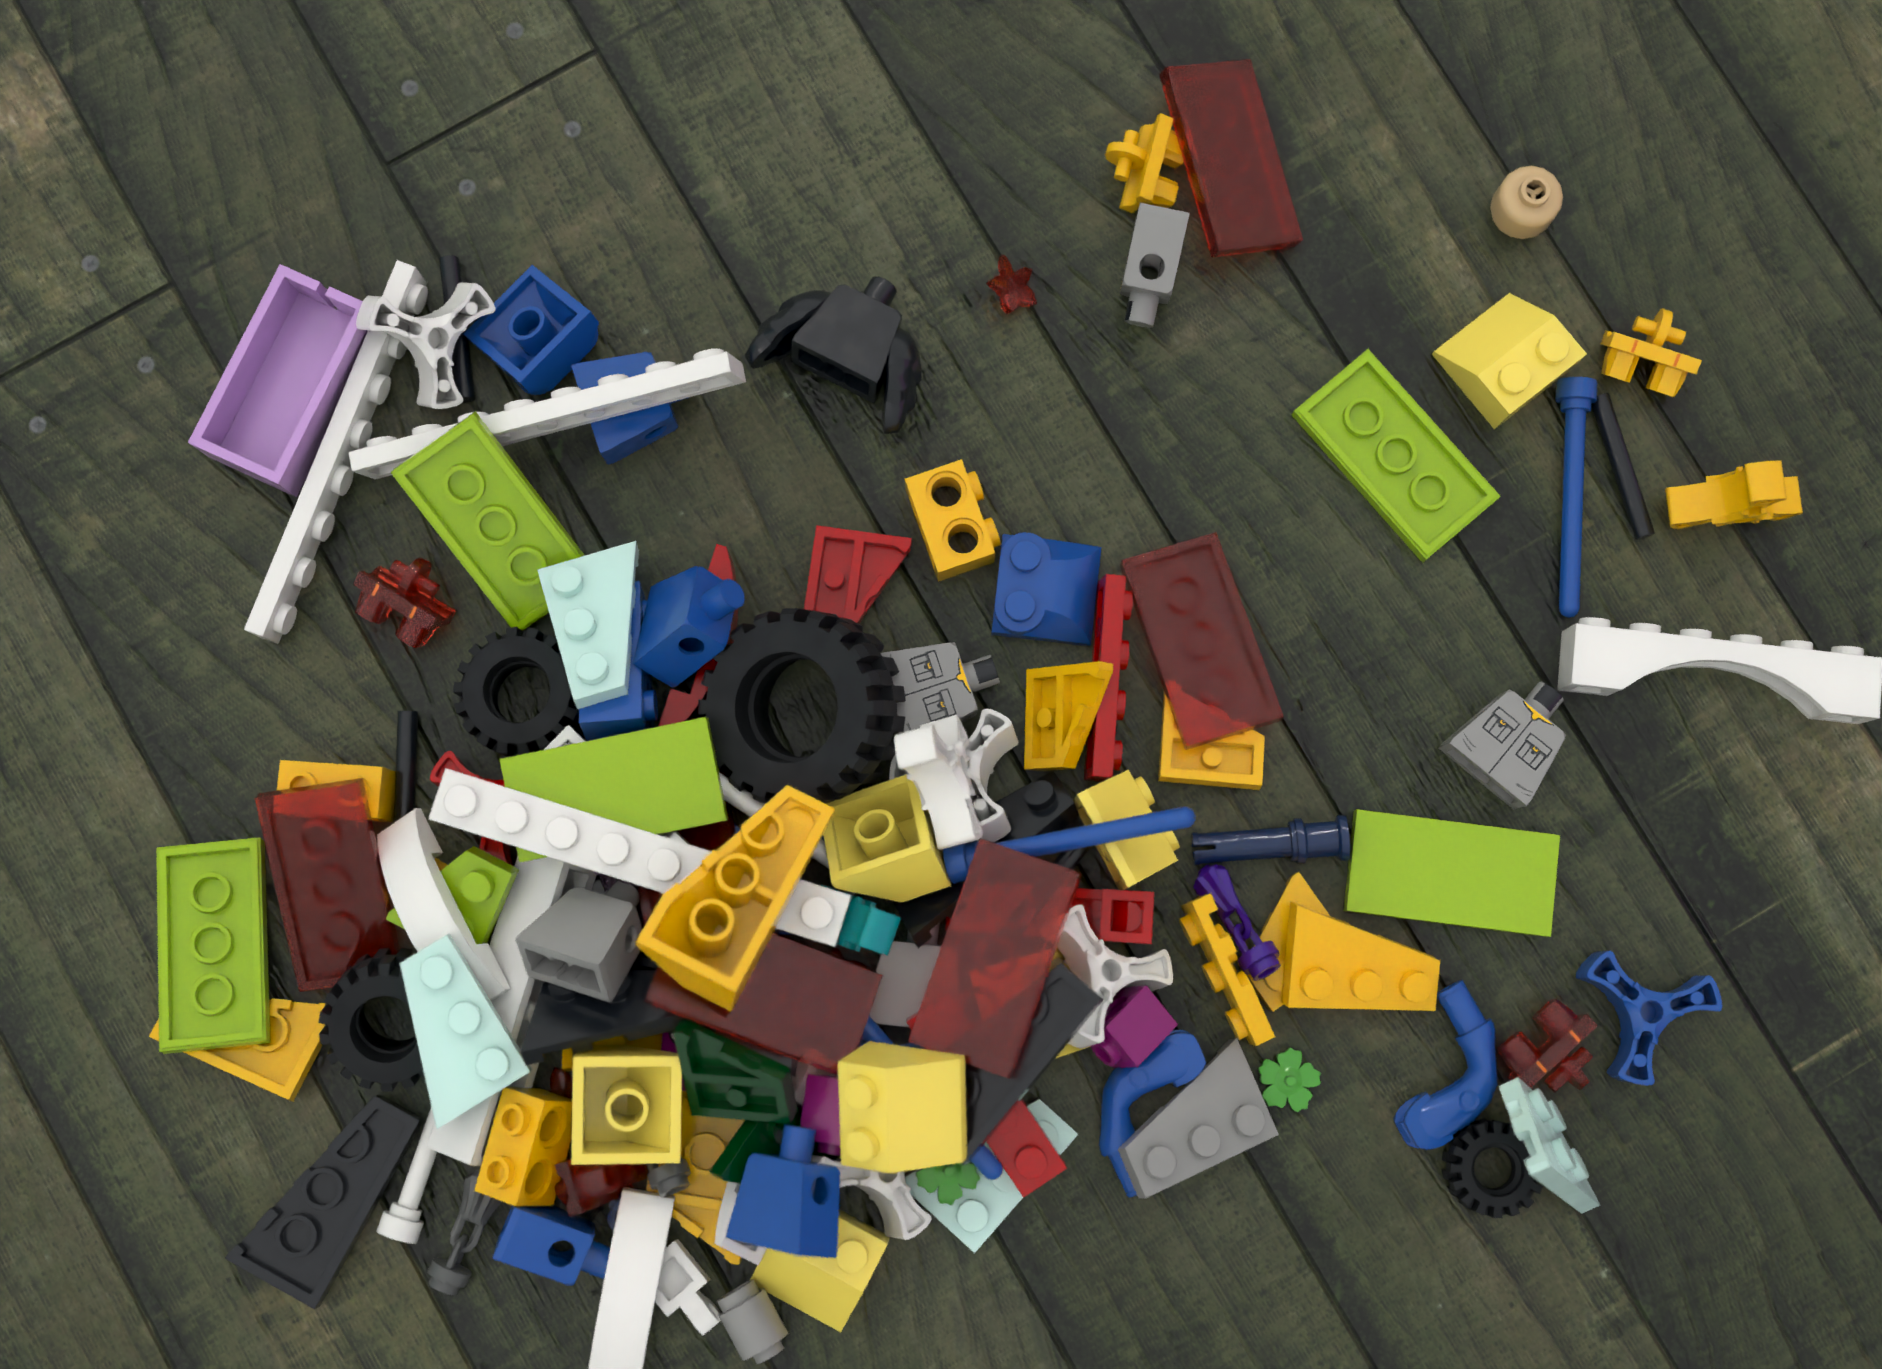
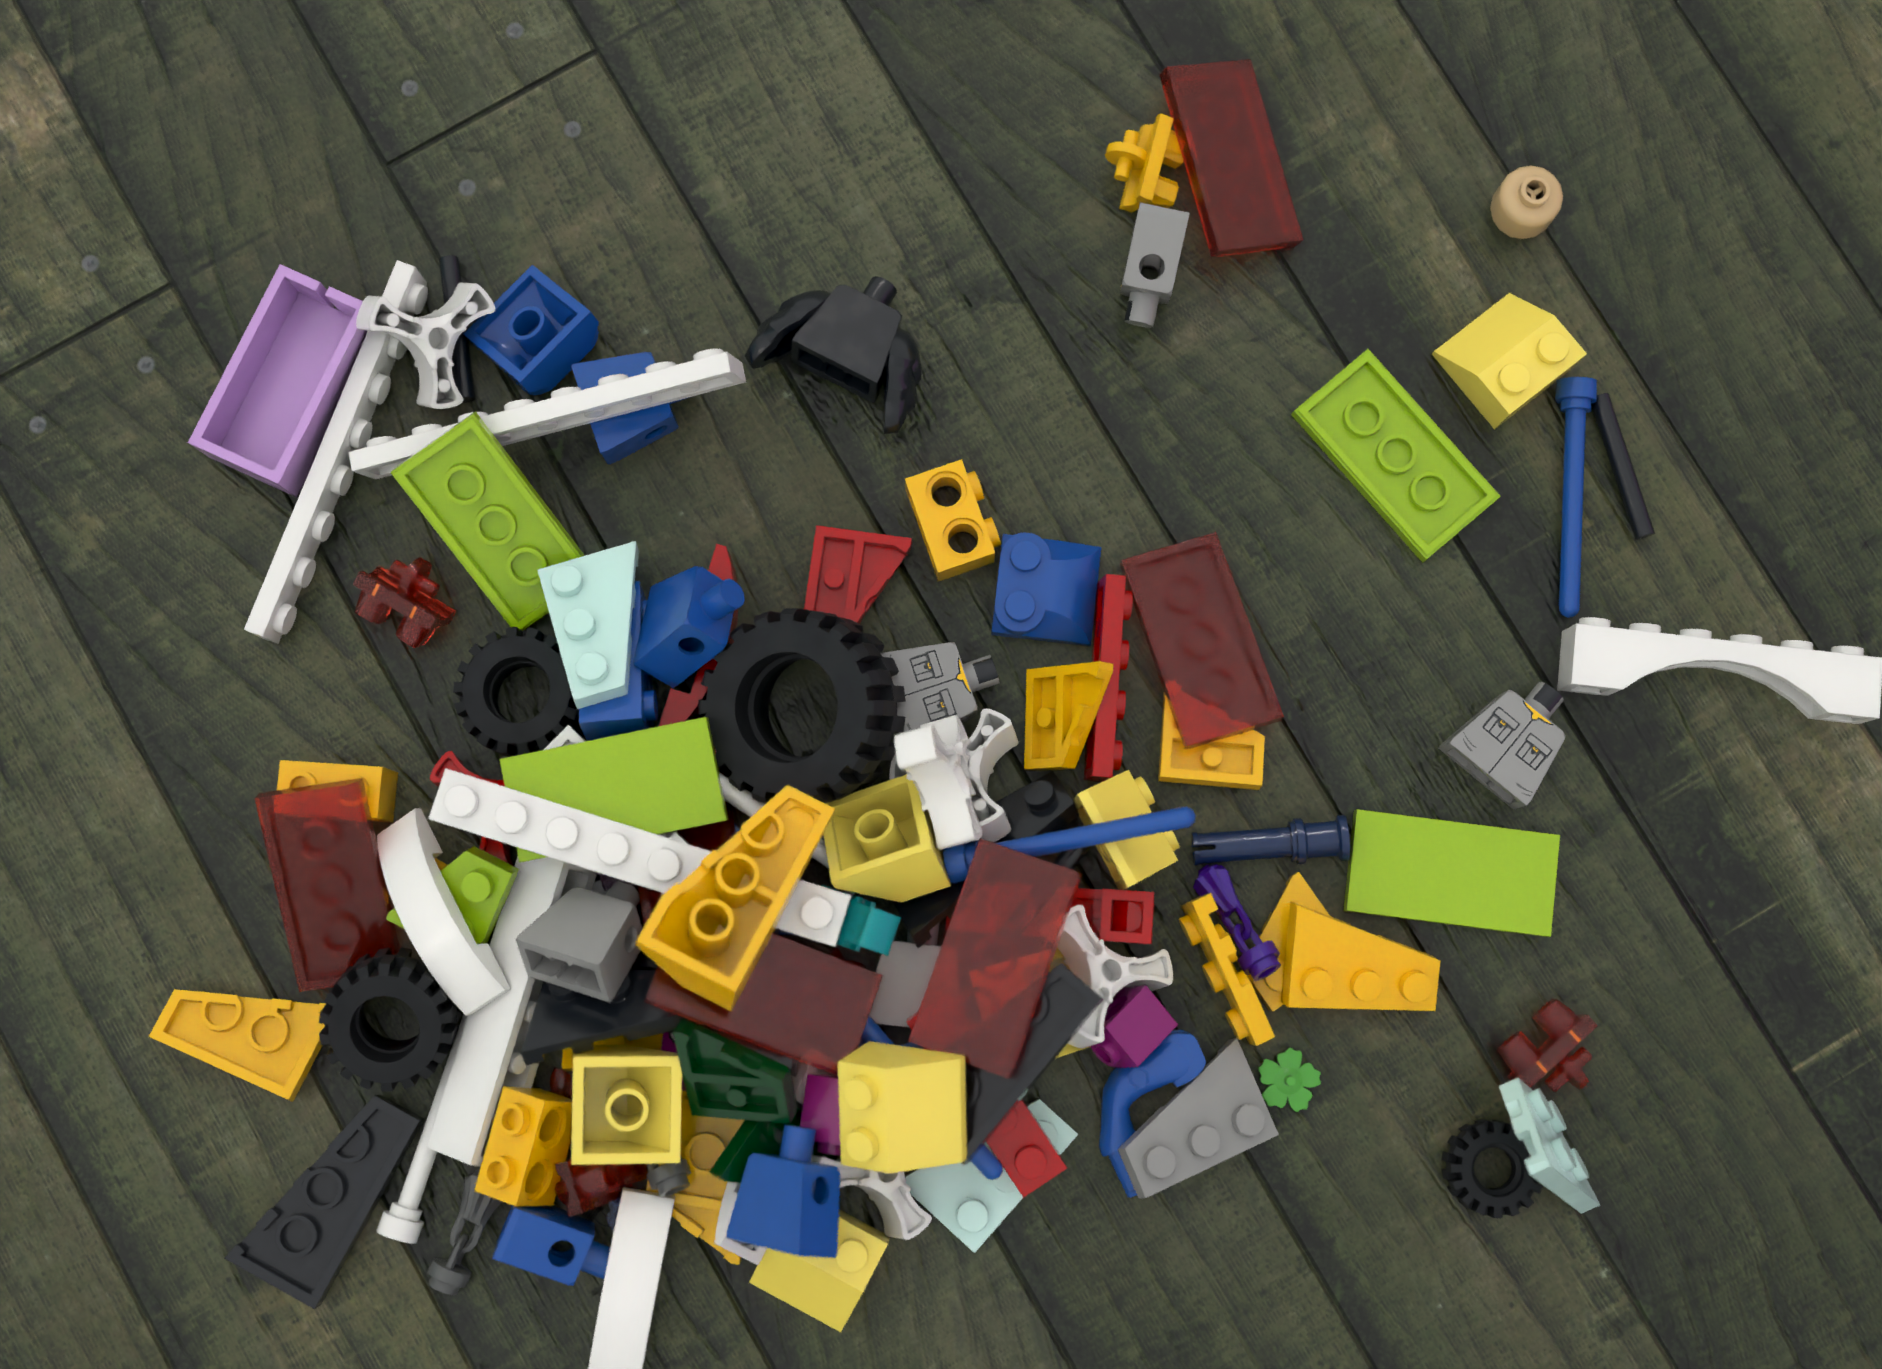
lime tile [156,837,270,1054] -> none
black bar [394,710,418,823] -> none
light aqua wing [400,934,532,1129] -> none
white plate [655,1239,721,1335] -> none
light grey brick [717,1279,788,1365] -> none
bright green plant [915,1163,980,1205] -> none
clear red plant [986,255,1037,314] -> none
blue piece [1394,980,1497,1150] -> none
blue piece [1576,951,1722,1085] -> none
yellow hips [1601,308,1702,397] -> none
yellow piece [1665,461,1803,529] -> none

